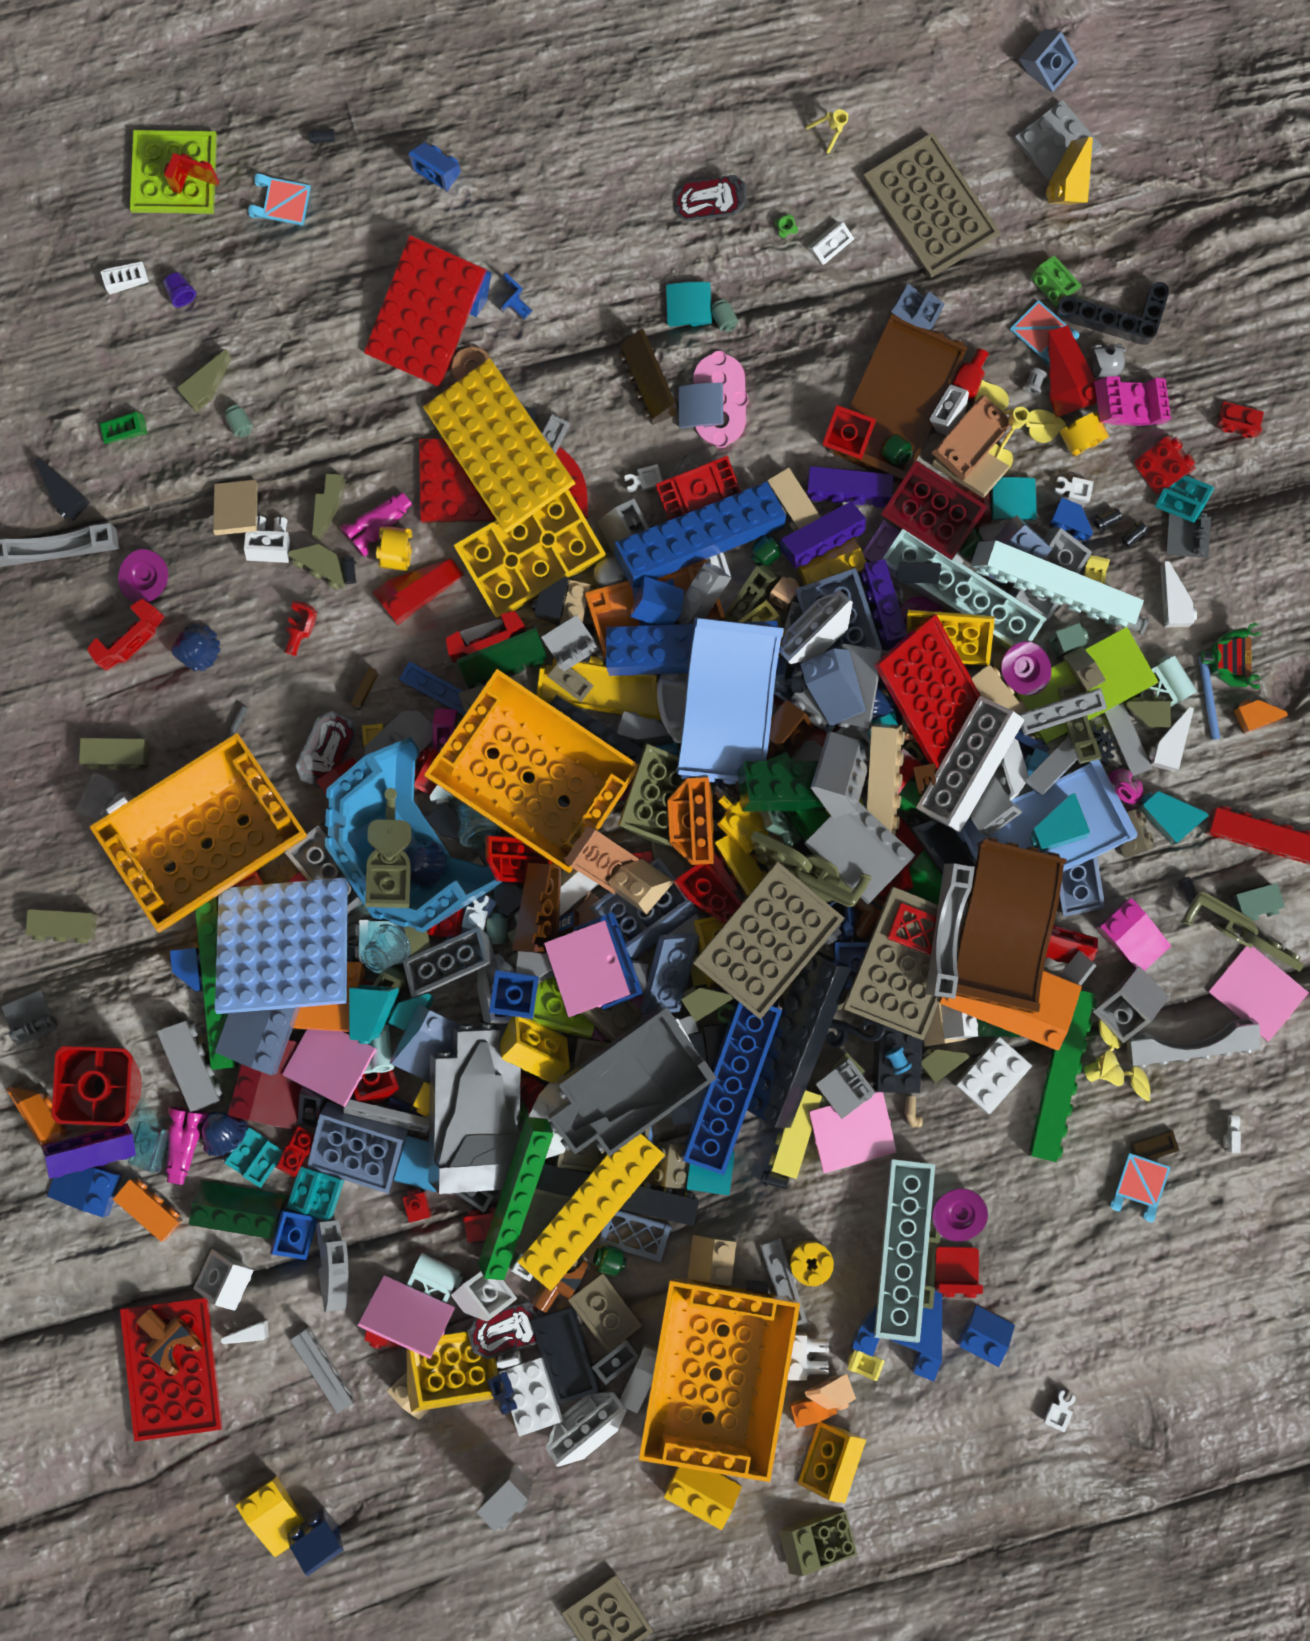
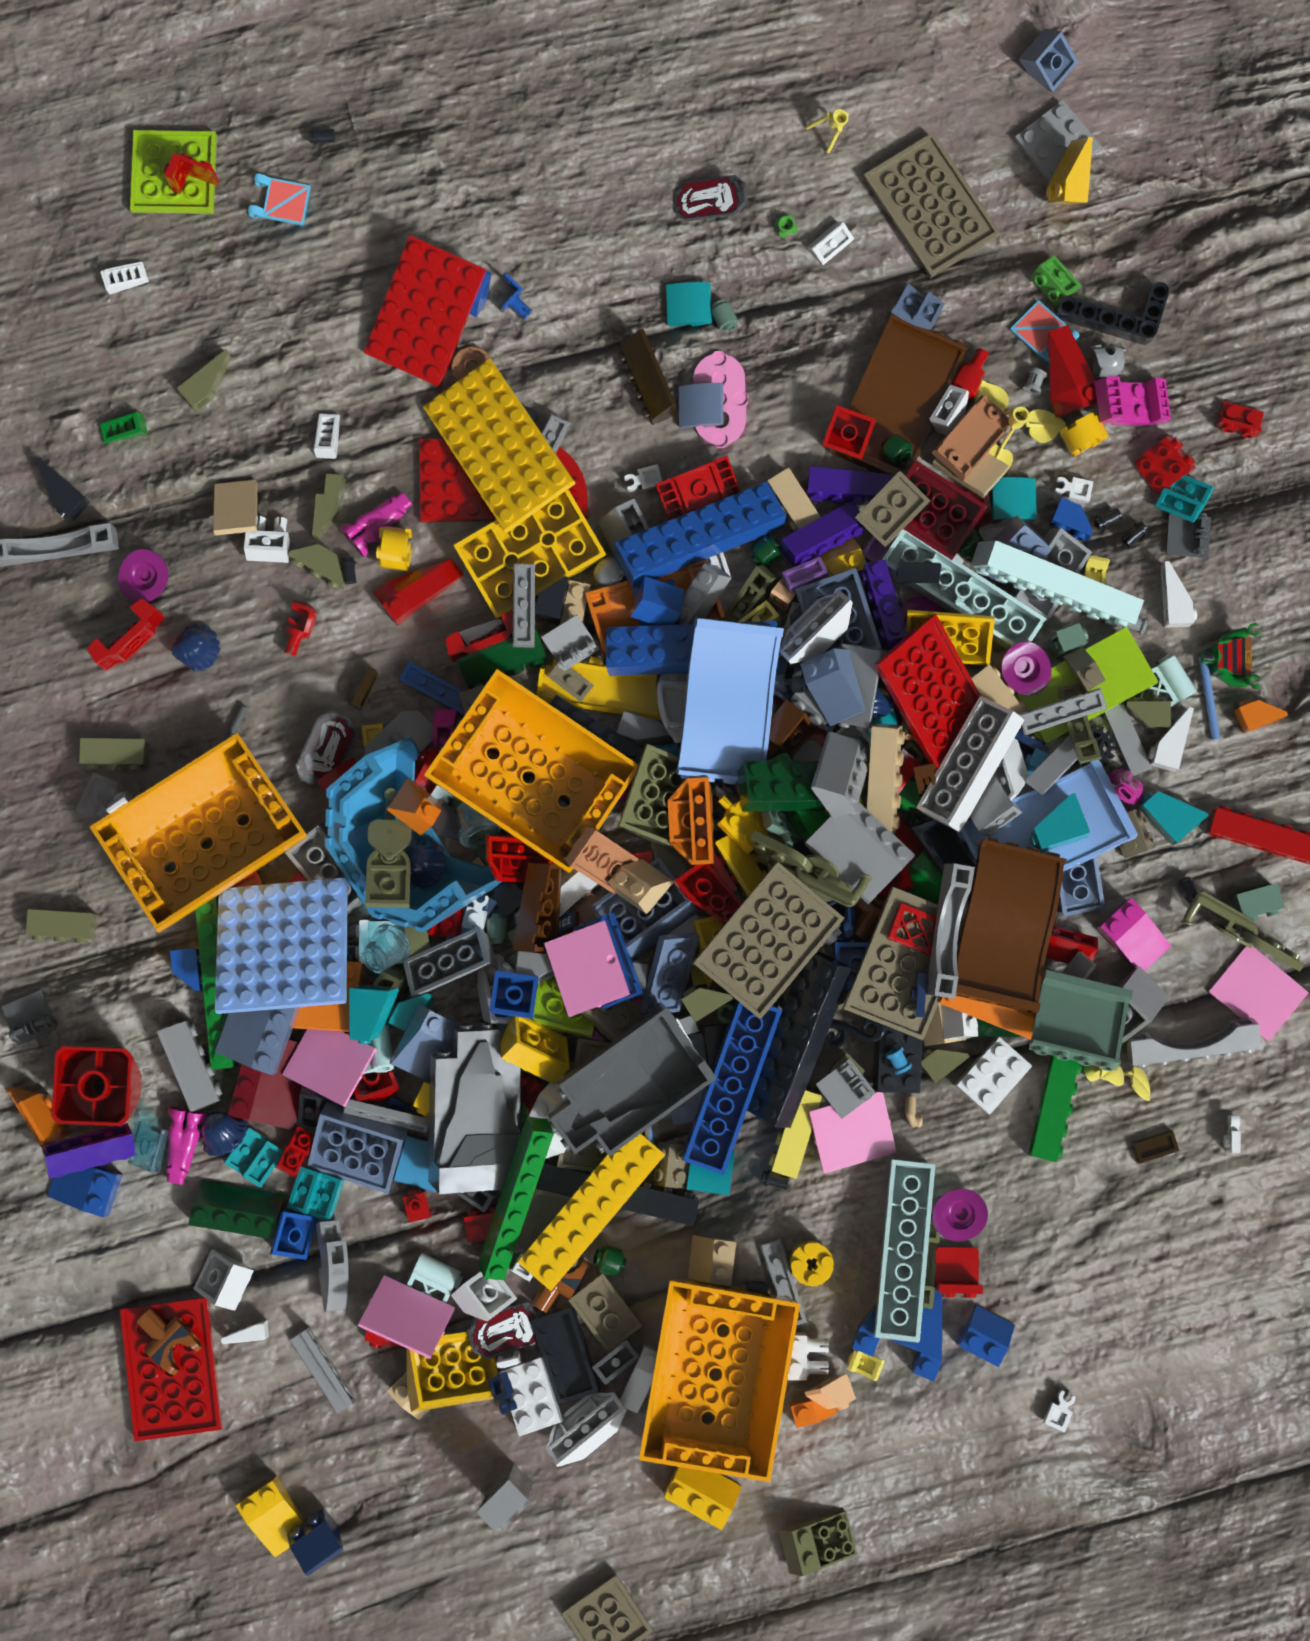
orange brick [112,1178,183,1242] -> none
dark purple piece [163,272,196,307] -> none
sand green brick [224,405,253,438] -> none
blue slope [409,142,461,192] -> none
sand blue window [599,1210,671,1262] -> none
yellow slope [798,1421,866,1503] -> none
flag [1110,1153,1171,1222] -> none
none -> white slope [314,413,340,459]
none -> orange slope [387,778,442,835]
none -> light grey tile [513,563,535,648]
none -> medium lavender tile [781,556,829,592]
none -> dark tan plate [855,471,931,547]
none -> dark blue plate [910,971,927,1017]
none -> sand green panel [1029,970,1133,1071]

